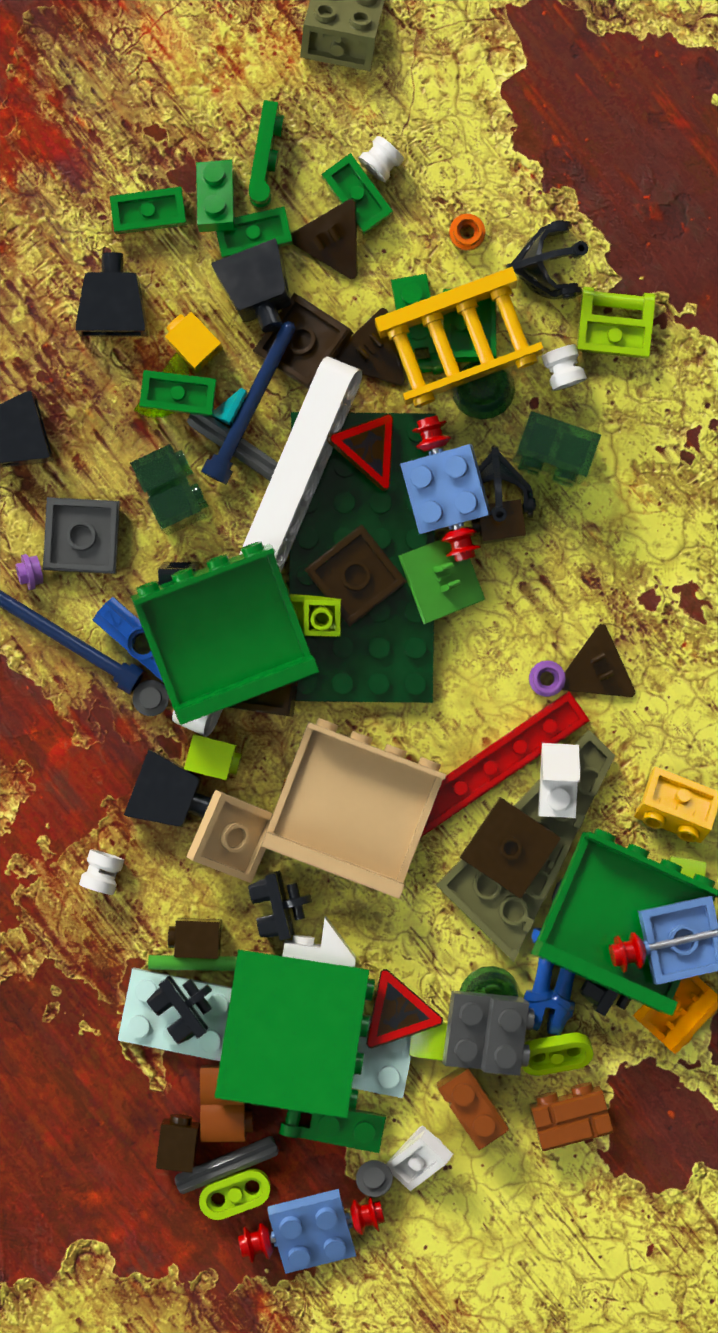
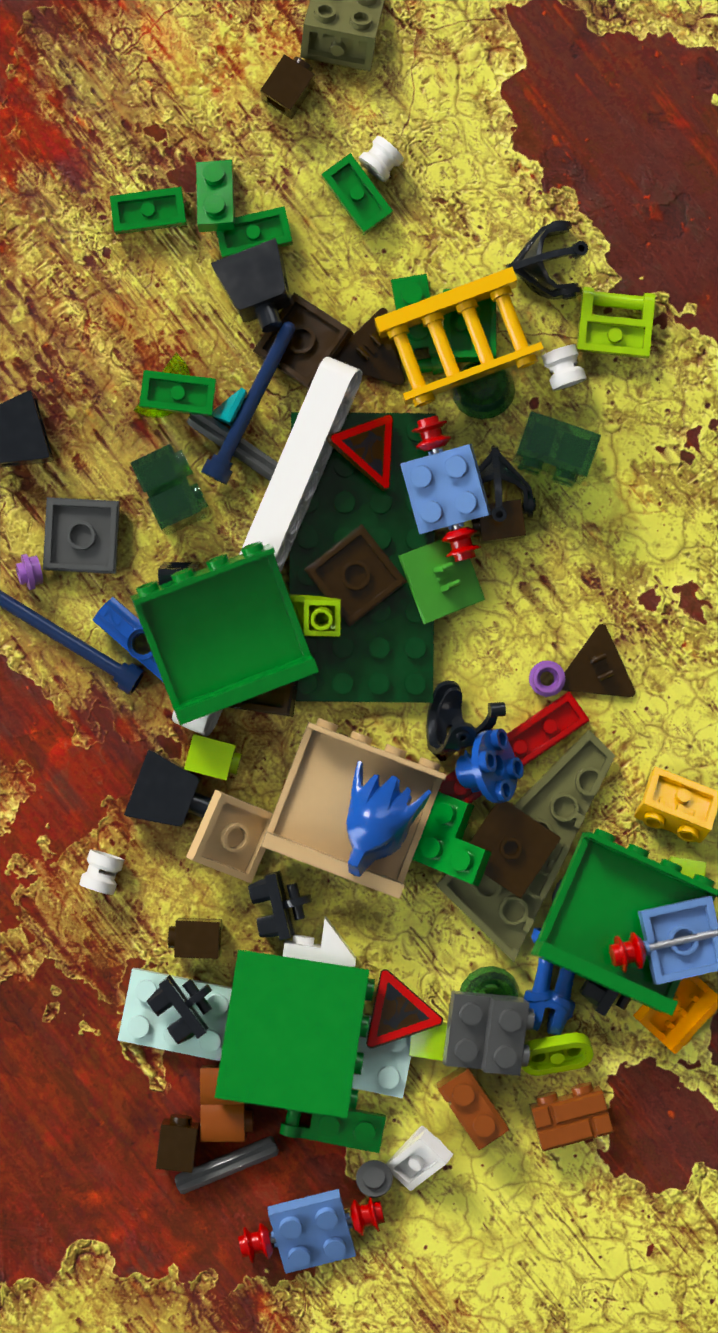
black torso [76,252,148,337] -> none
dark grey plate [133,680,169,716] -> none
bright green bar [148,955,237,971] -> none
yellow brick [165,312,223,373] -> none
lime plate [199,1168,271,1220] -> none
green plate [249,100,285,210] -> none
dark brown piece [291,199,358,279] -> none
orange plate [449,214,485,251] -> none
white slope [538,743,580,818] -> none
none -> dark brown brick [260,54,315,119]
none -> blue piece [346,761,432,877]
none -> green plate [412,792,492,886]
none -> black helmet [426,680,506,761]
none -> blue plate [455,729,524,803]

